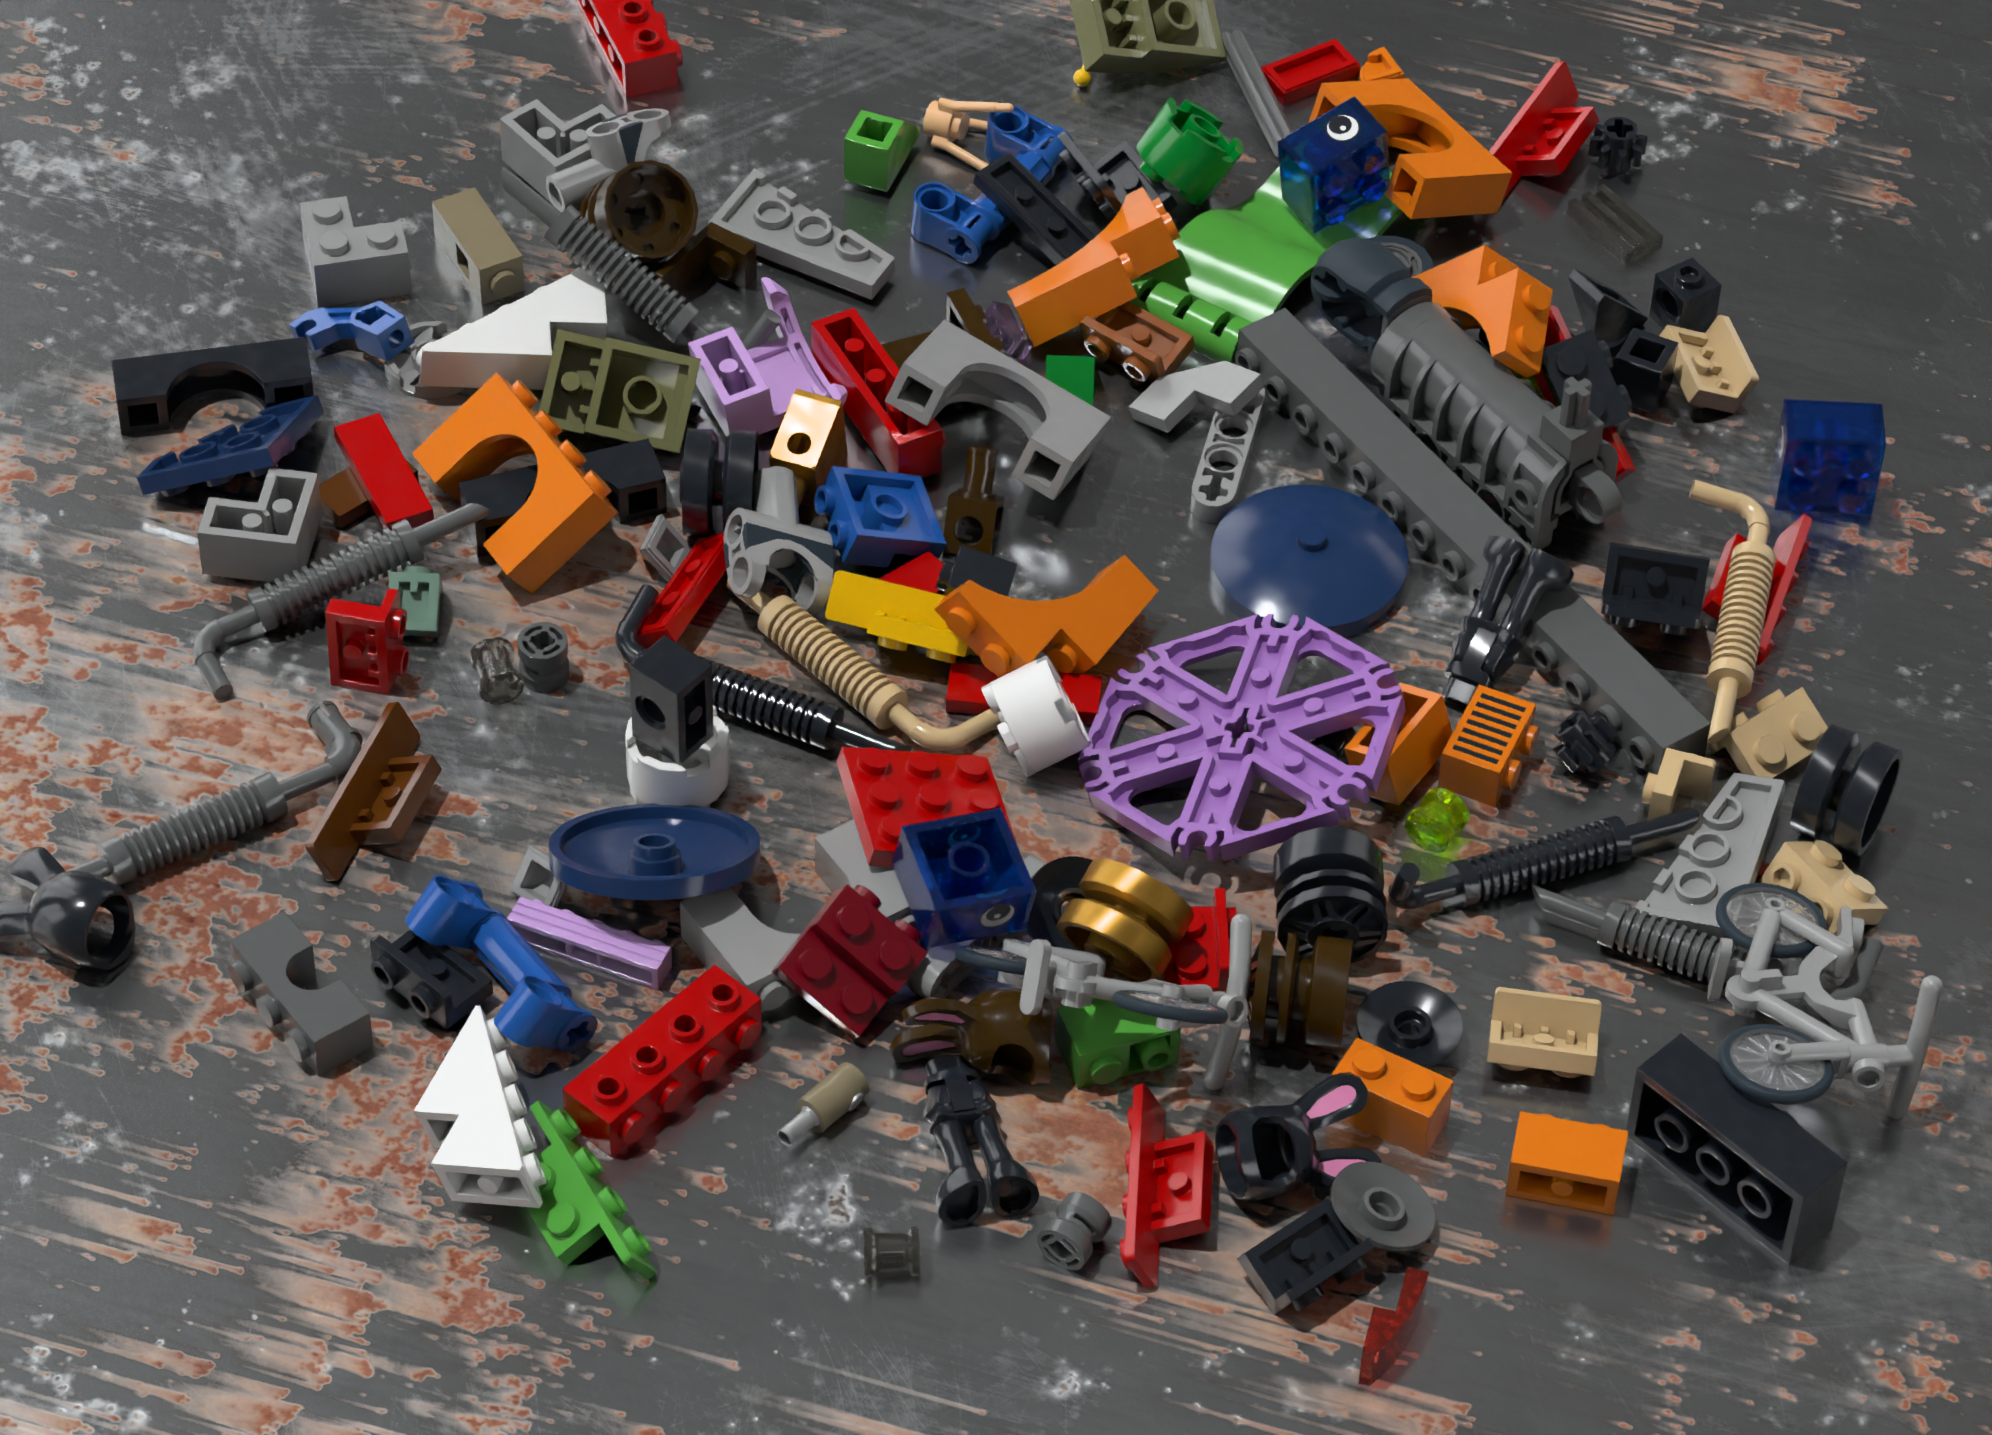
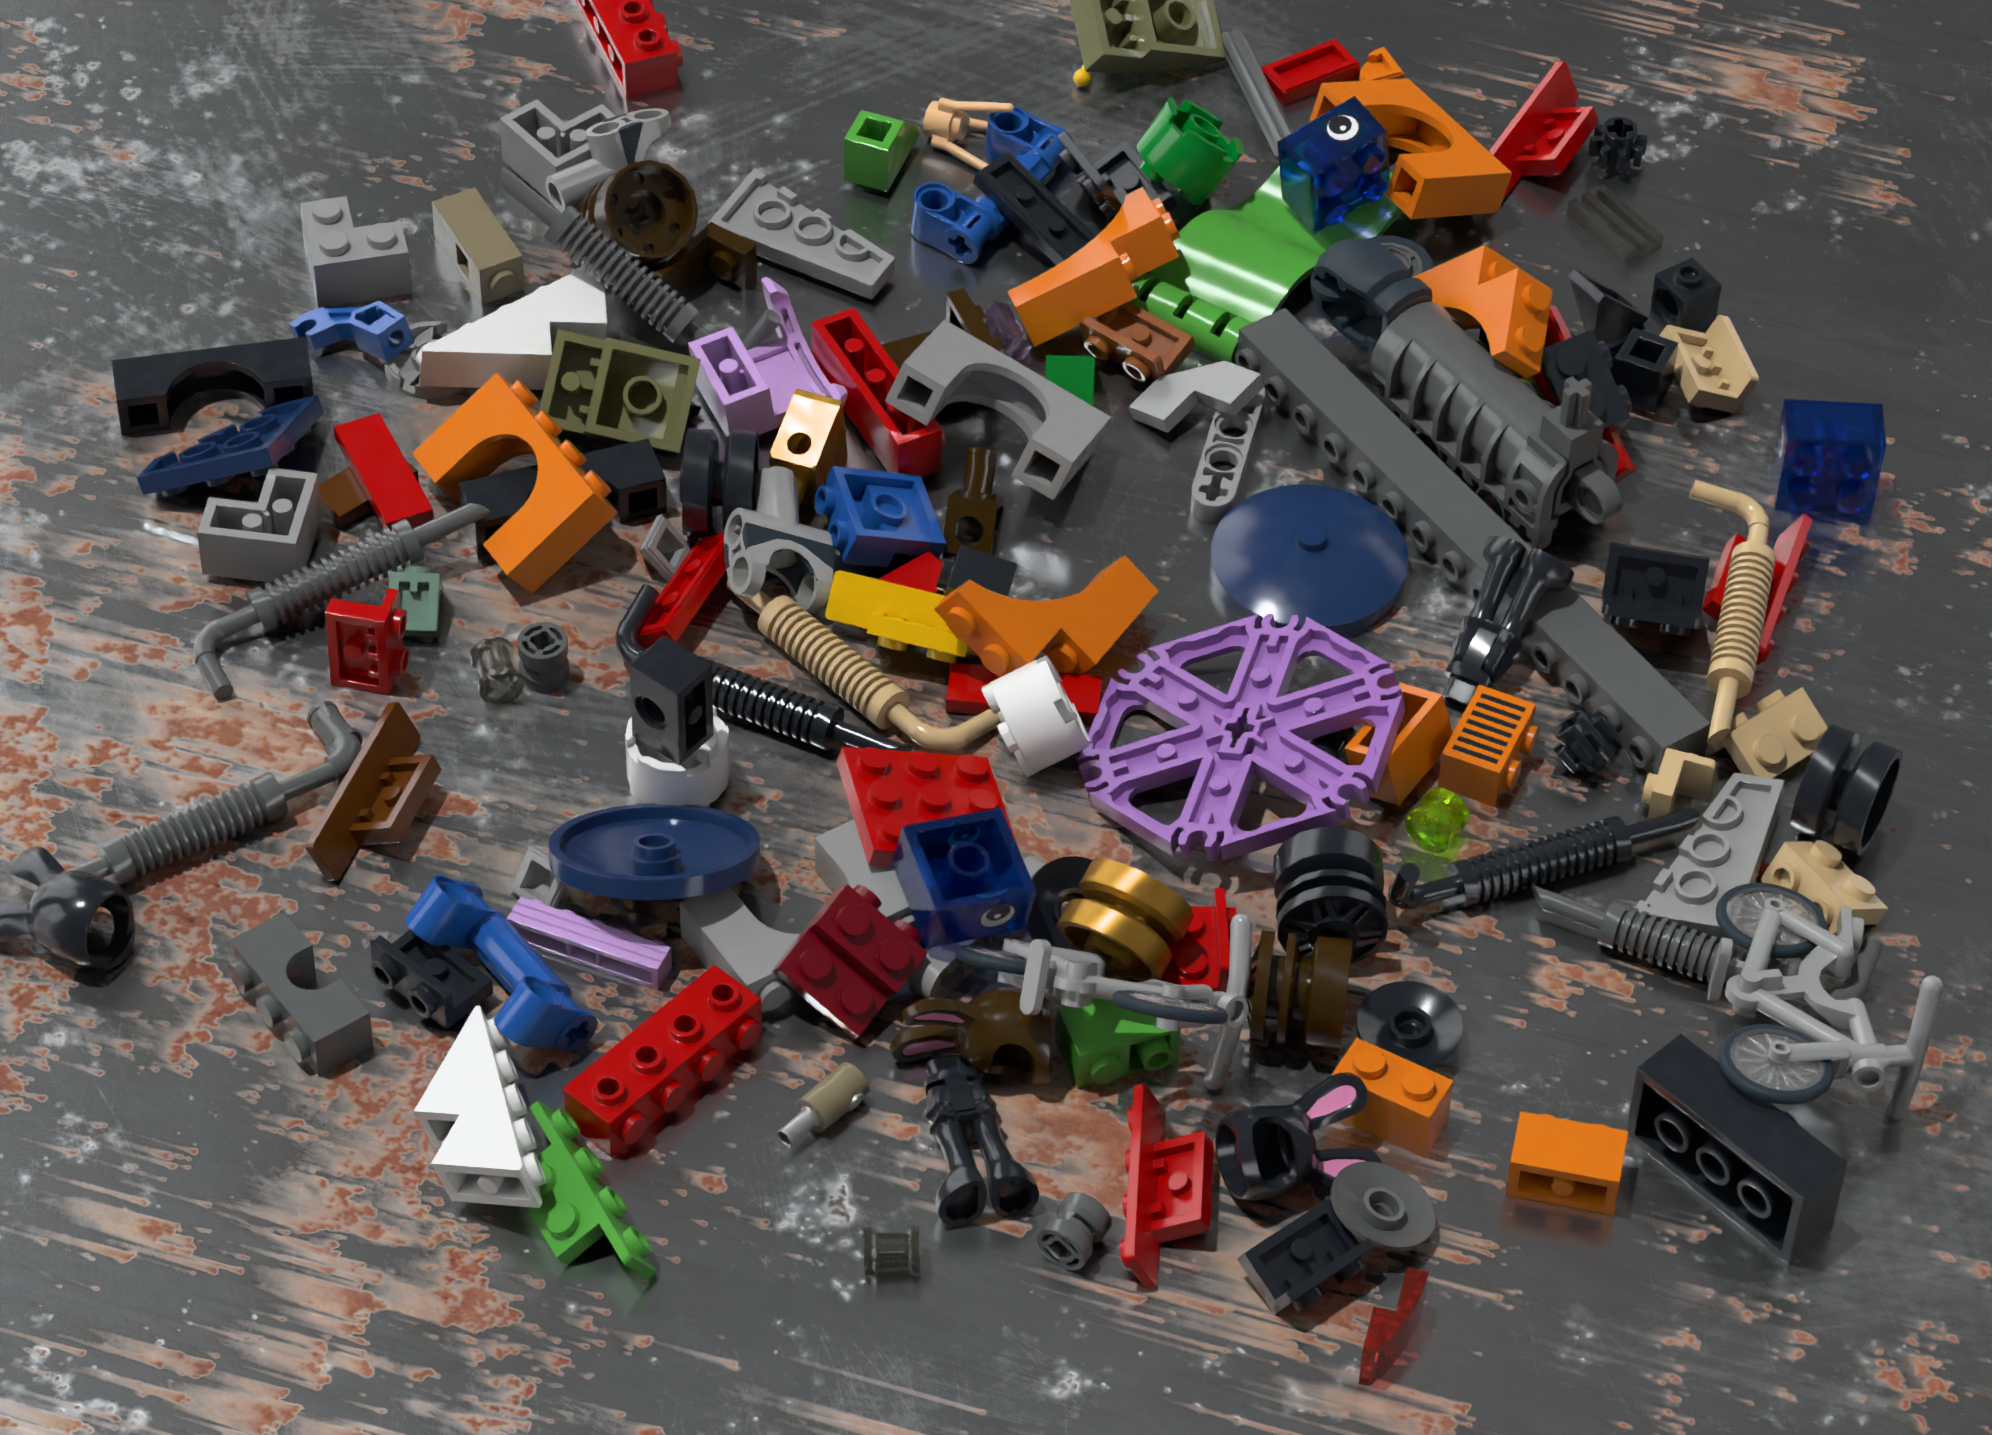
tan bracket [1487,987,1602,1078] -> none

